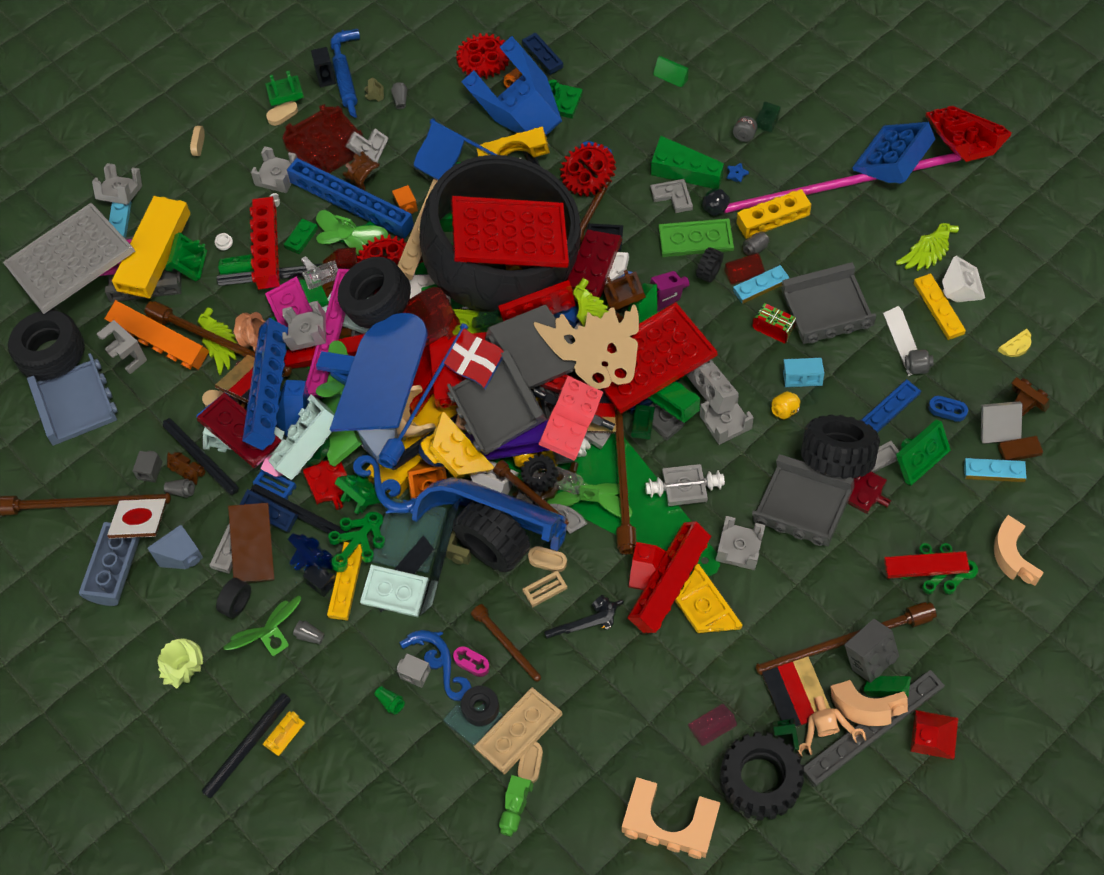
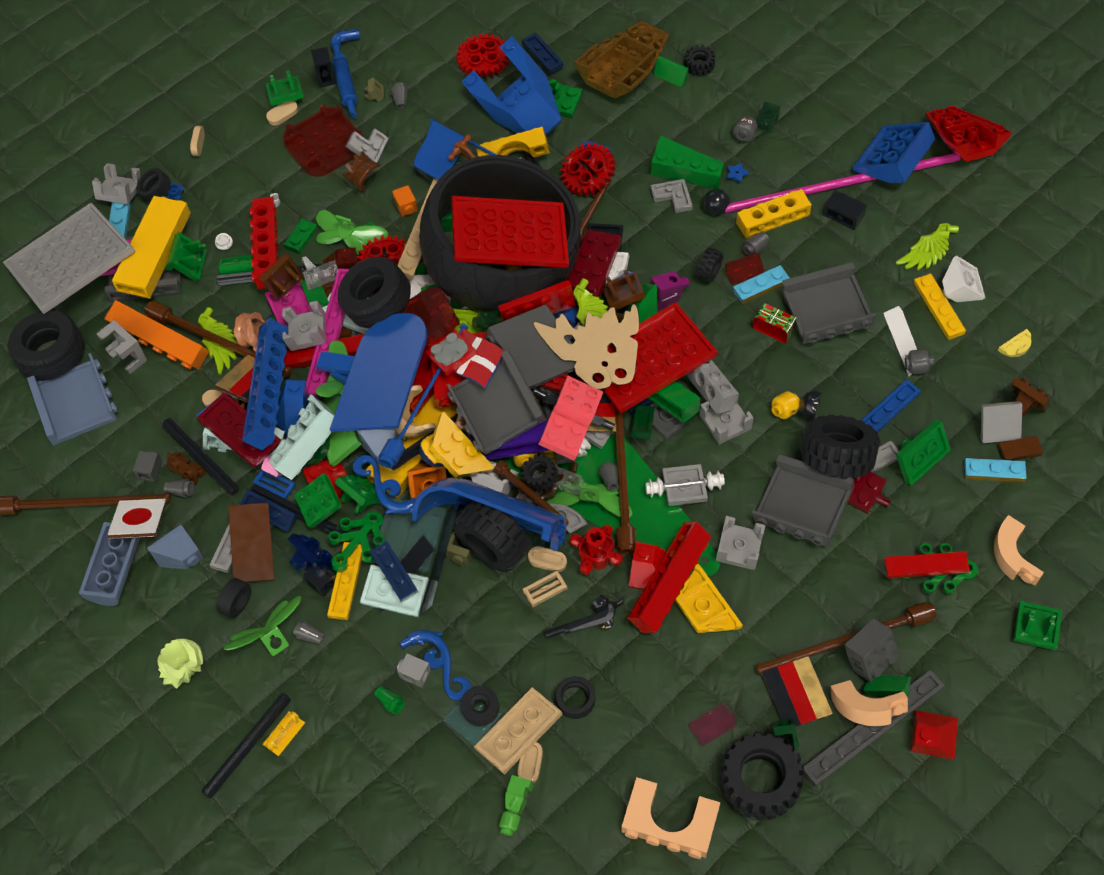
light grey panel [251,146,297,193] -> none
blue brick [287,158,414,239] -> none
dark pink beam [453,646,490,677] -> none
reddish brown piece [471,604,541,682] -> none
orange cone [504,67,523,88] -> none
bright green tile [658,218,734,257] -> none
medium azure hinge [783,358,824,387] -> none
light nougat piece [798,696,866,758] -> none
blue plate [928,396,968,421] -> none
none -> black tyre [136,168,171,202]
none -> blue plate [165,183,184,200]
none -> reddish brown plate [259,253,304,301]
none -> green plate [294,473,342,528]
none -> dark blue plate [370,541,419,602]
none -> piece [425,330,478,376]
none -> dark orange piece [448,135,476,161]
none -> black tyre [556,676,595,719]
none -> red piece [570,525,623,575]
none -> pearl gold wedge [574,21,670,98]
none -> dark grey cone [599,462,619,491]
none -> black tyre [685,45,715,77]
none -> black hair [799,390,822,421]
none -> black brick [823,190,867,231]
none -> green plate [1014,601,1062,651]

